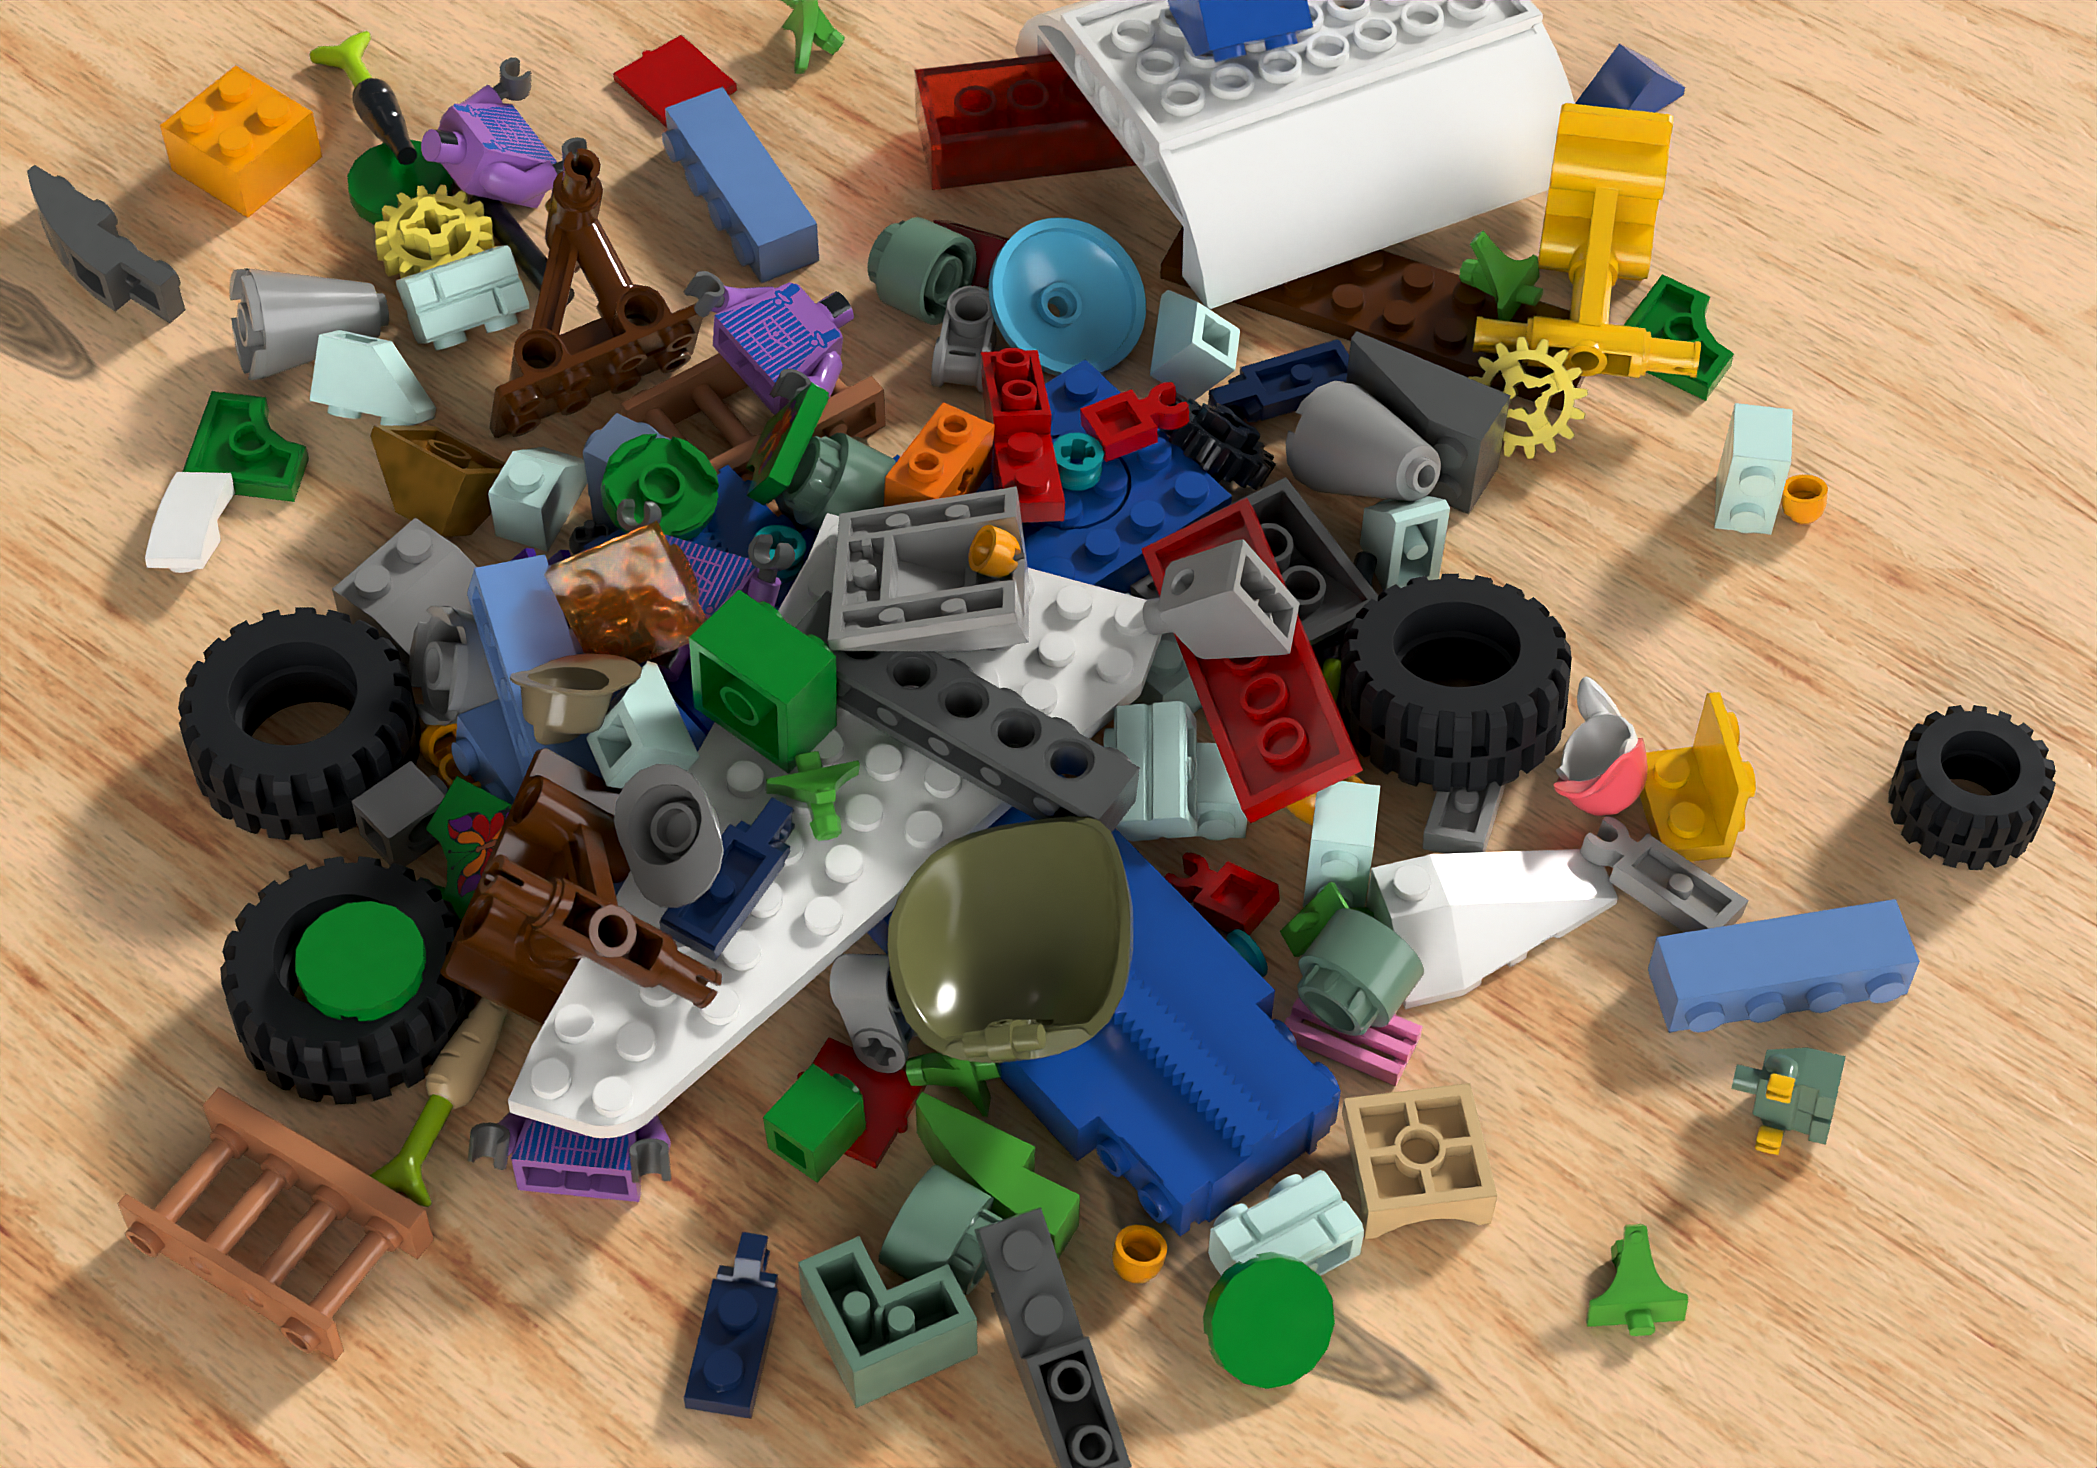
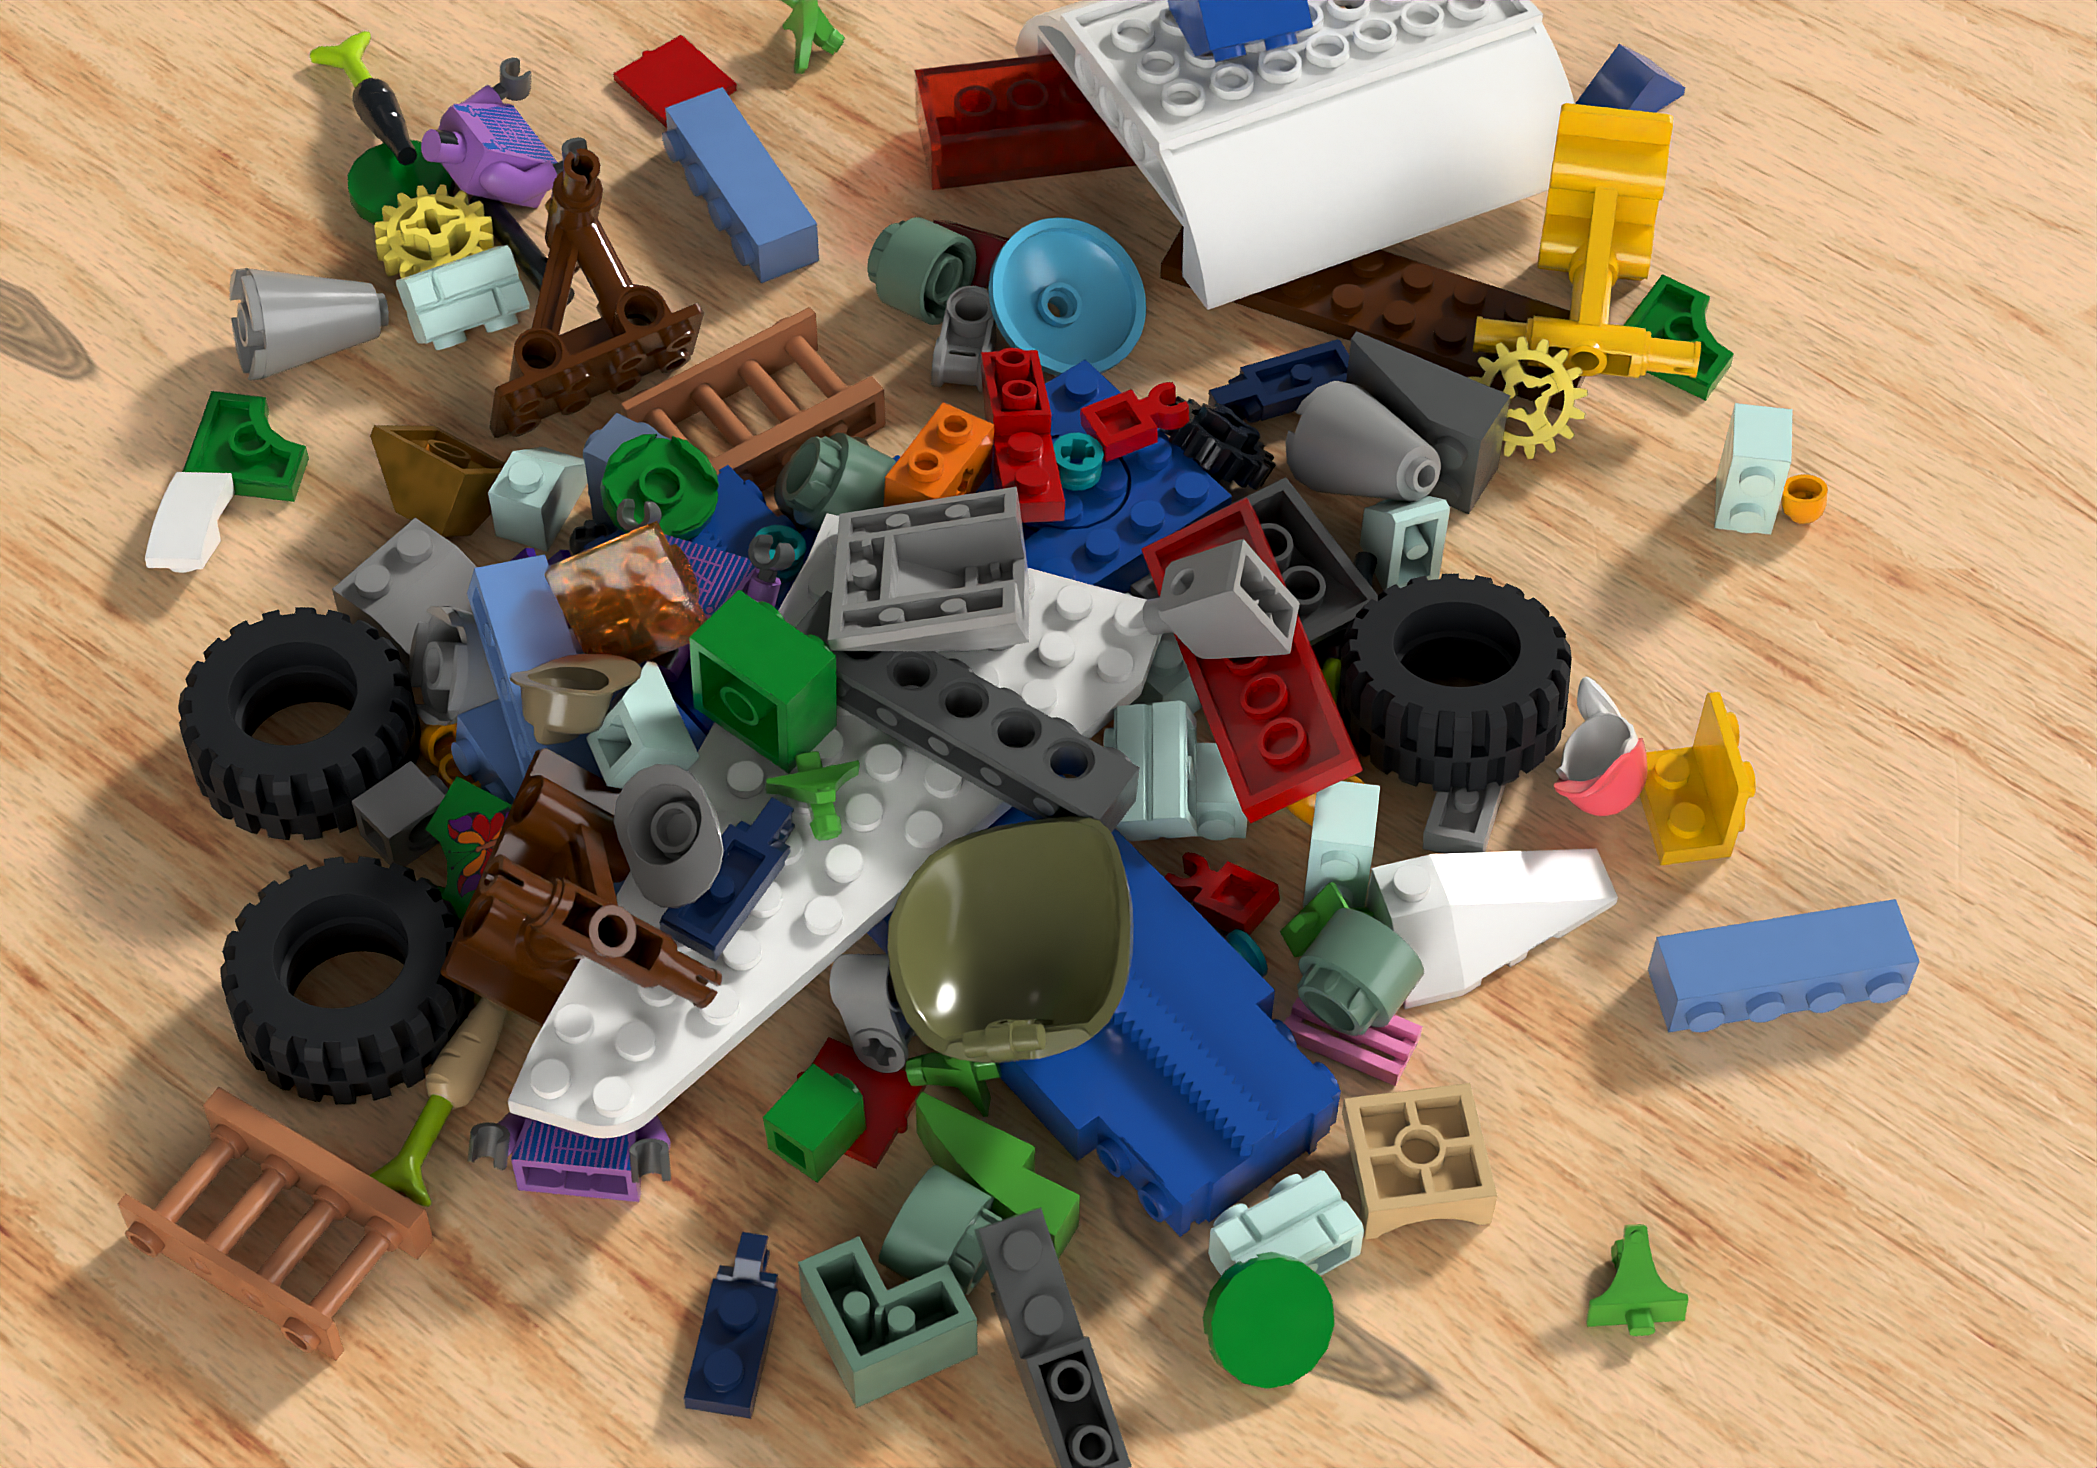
dark grey slope [27,165,186,323] -> none
light orange brick [160,65,322,218] -> none
green tile [295,901,426,1021] -> none
light aqua slope [309,330,436,426] -> none
torso [683,271,854,415] -> none
green tile [746,382,829,506] -> none
light orange hinge [968,525,1021,578] -> none
light orange hinge [1112,1225,1167,1283] -> none
light aqua slope [1150,290,1240,400] -> none
bright green piece [1459,231,1543,321] -> none
light grey plate [1580,816,1749,932] -> none
sand green piece [1731,1047,1846,1155] -> none
black tyre [1888,705,2056,870] -> none

